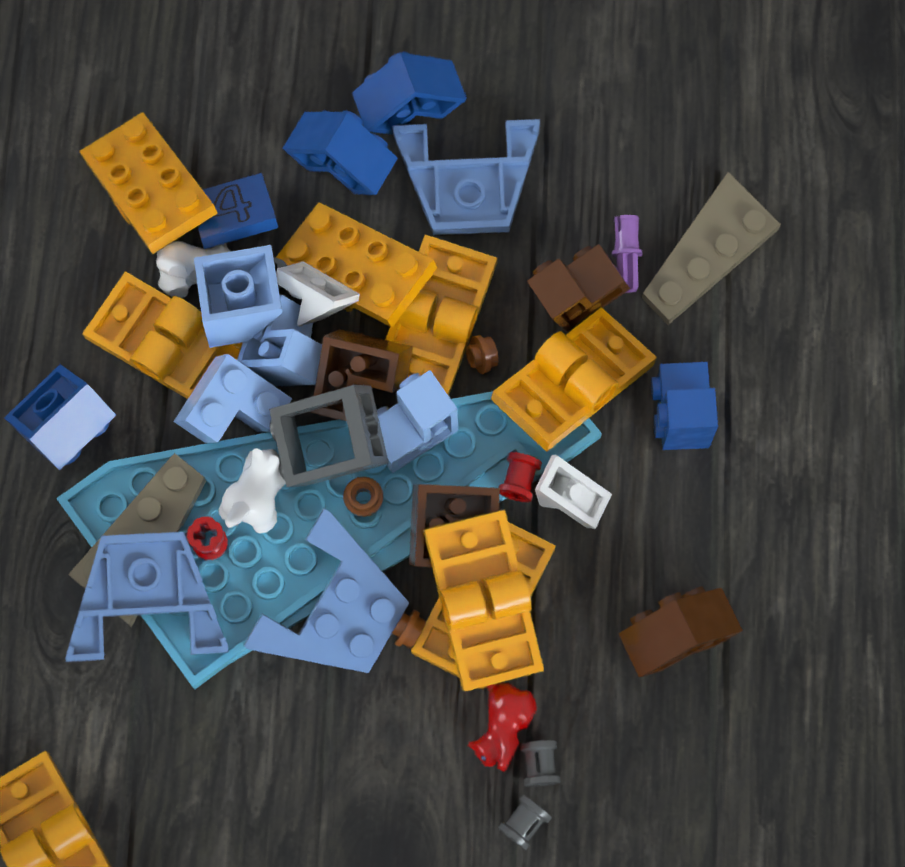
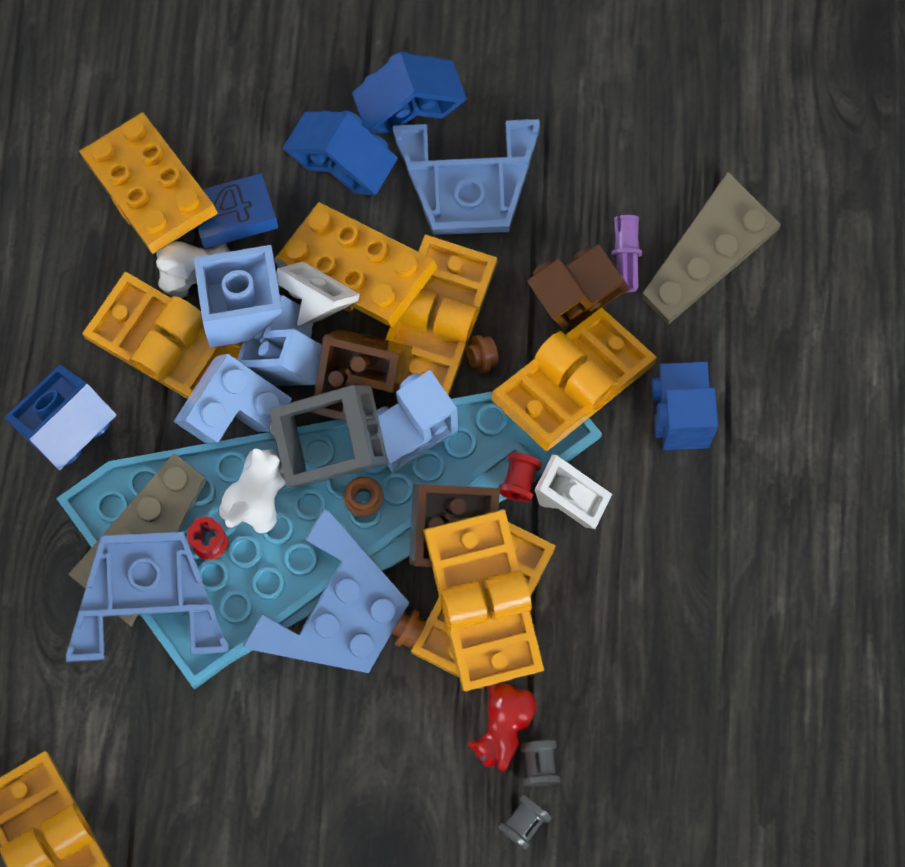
reddish brown brick [618,586,743,678] -> none

